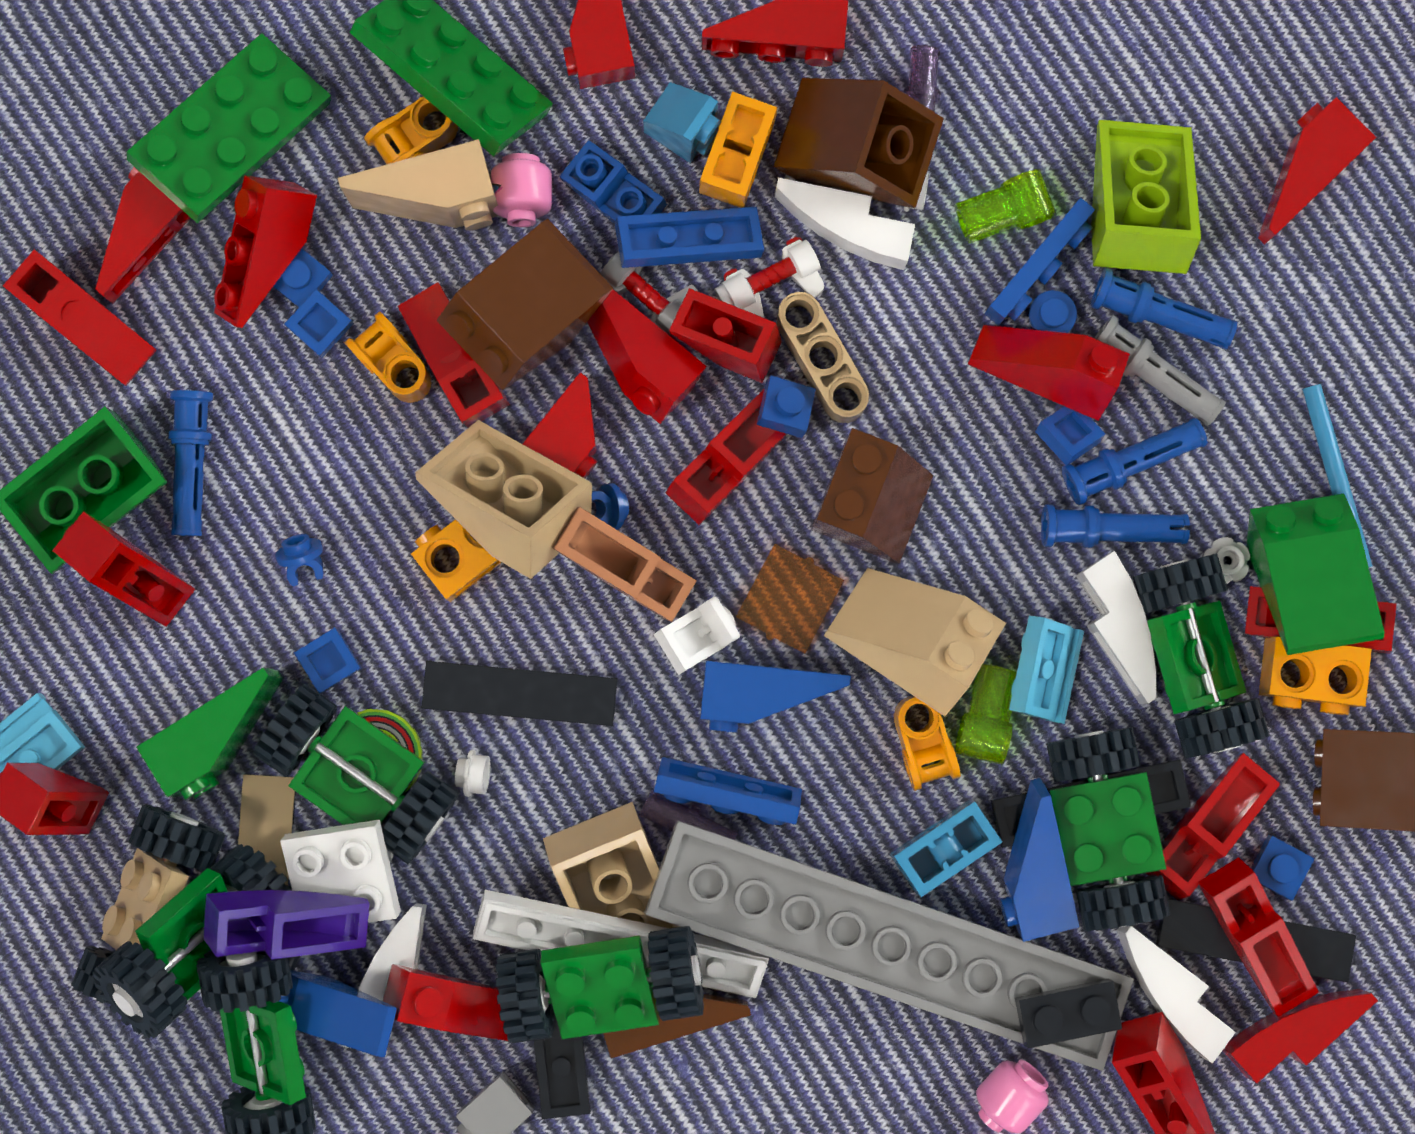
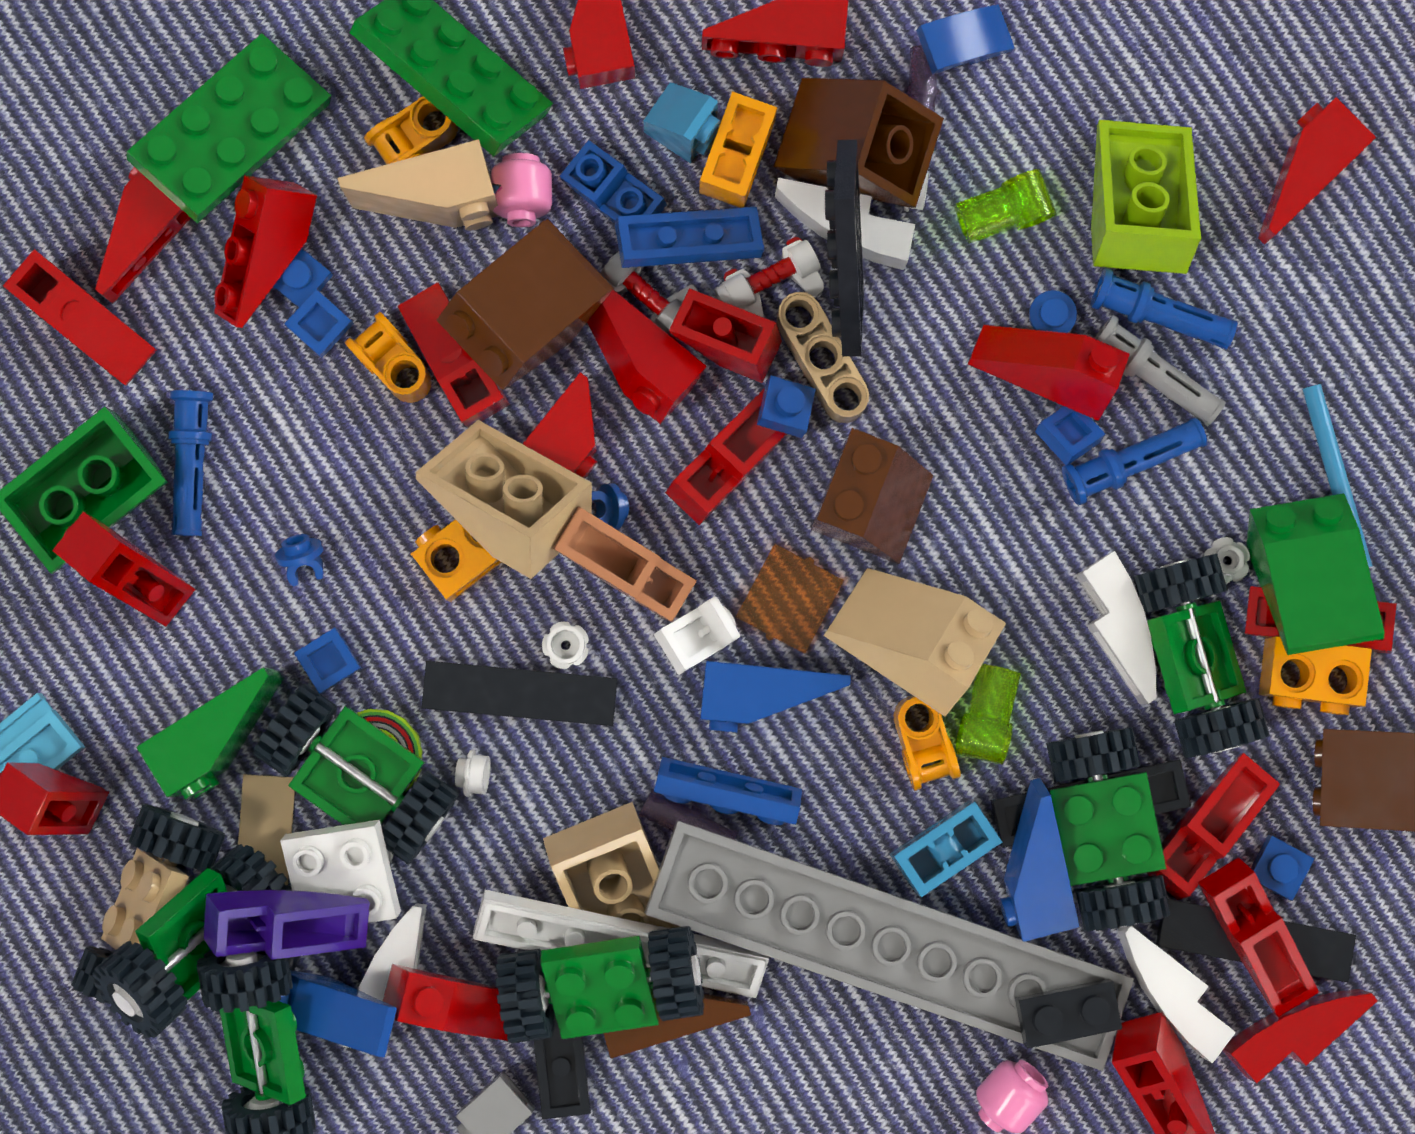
blue plate [984,197,1095,326] -> none
medium azure plate [1009,615,1084,724] -> none
blue pin [1041,504,1190,548] -> none
none -> white plate [542,621,589,669]
none -> black plate [825,139,864,357]
none -> blue slope [916,4,1015,75]

